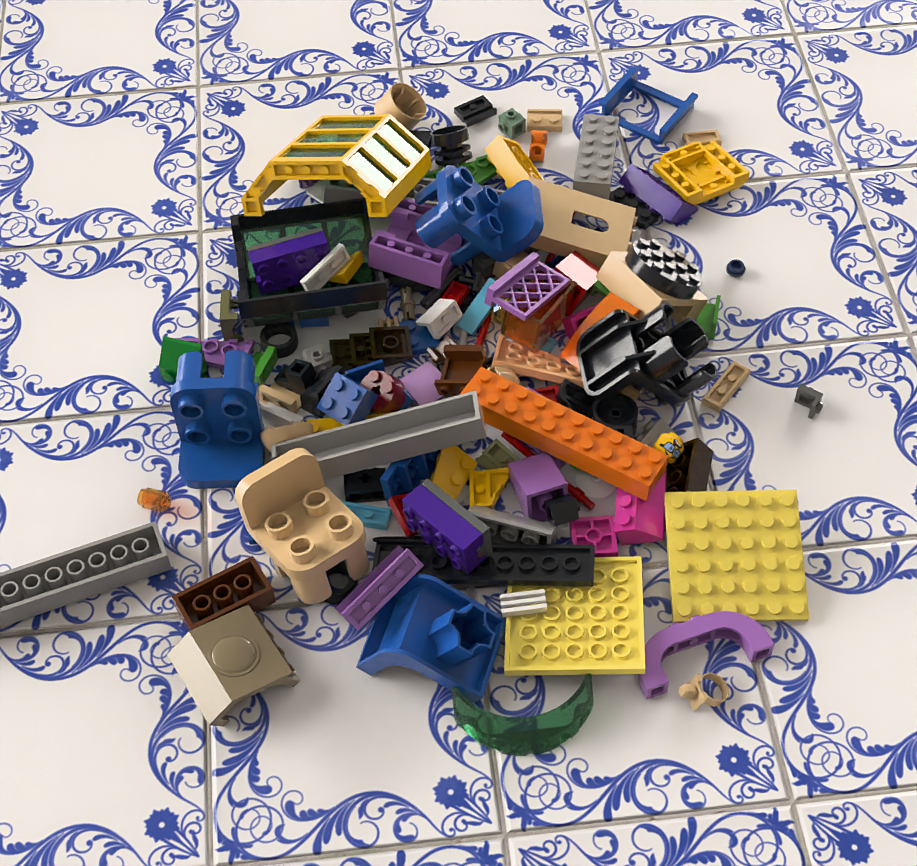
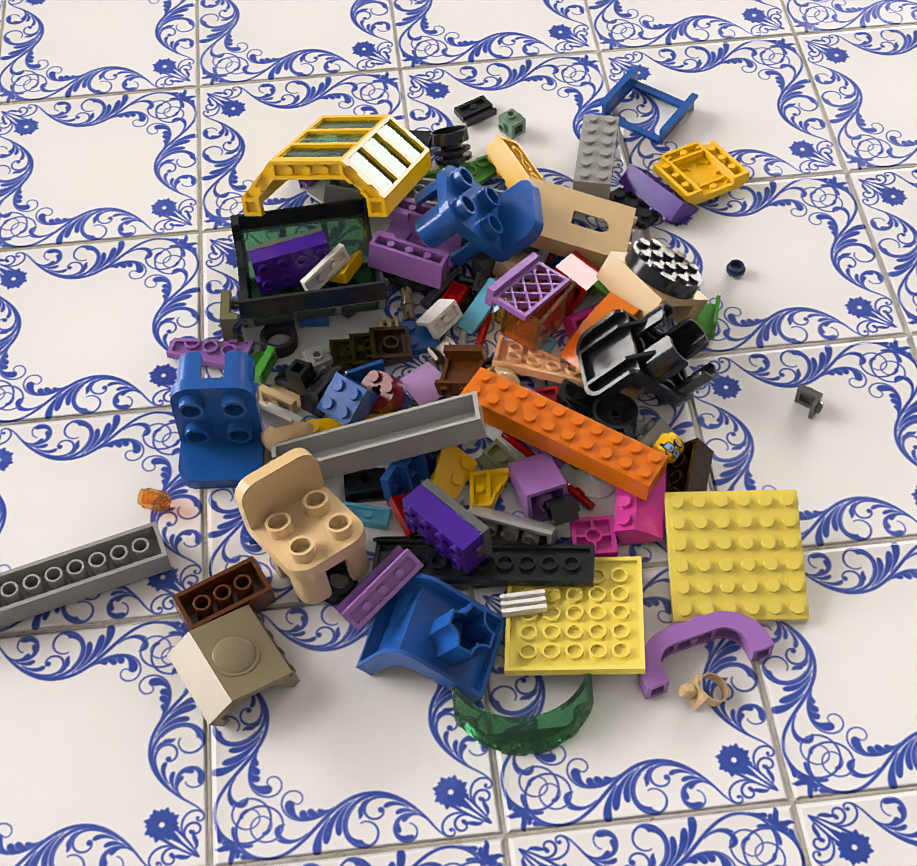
green slope [158,336,208,383] -> none
tan piece [374,82,427,130] -> none
tan plate [527,109,562,132] -> none
orange leg [529,130,548,162] -> none
tan tile [682,129,722,146] -> none
tan tile [701,361,751,413] -> none

